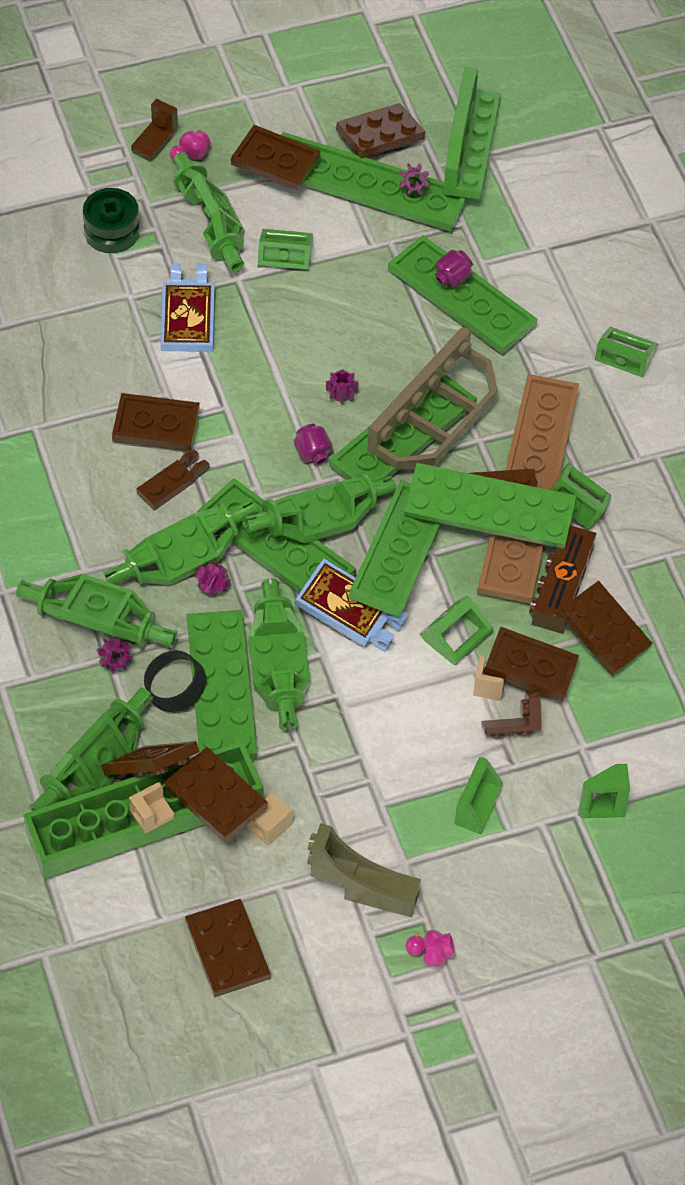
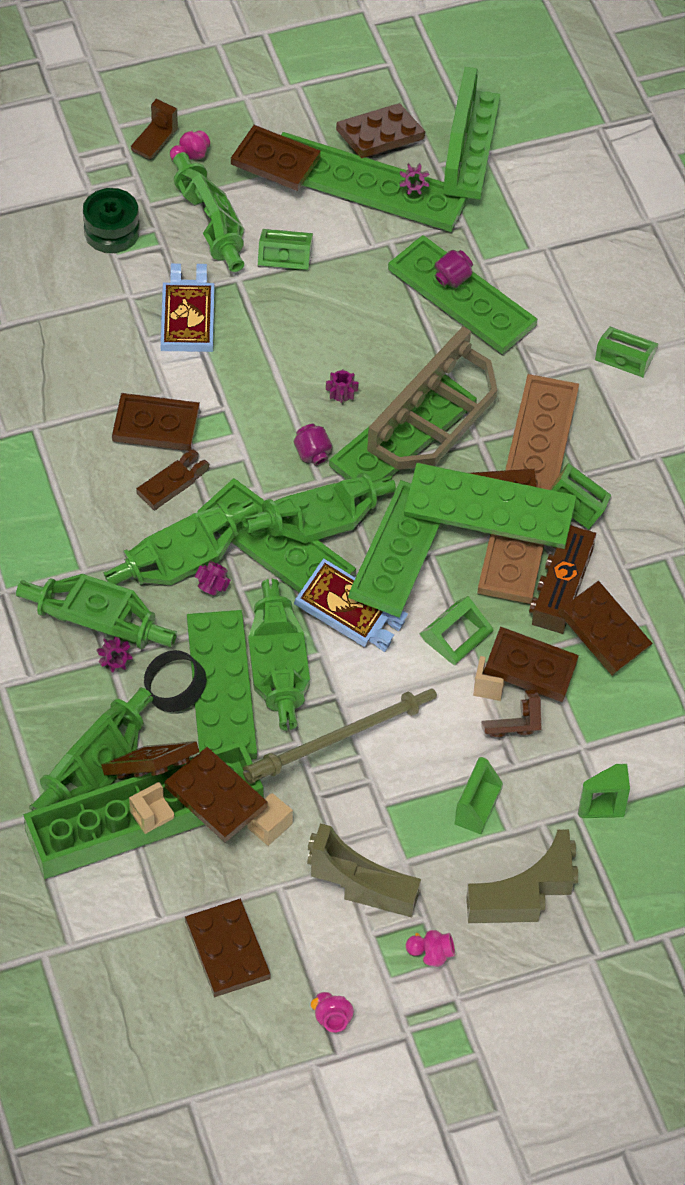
none -> olive bar [243,688,437,784]
none -> dark pink animal [311,992,354,1033]
none -> olive arch [466,829,578,923]

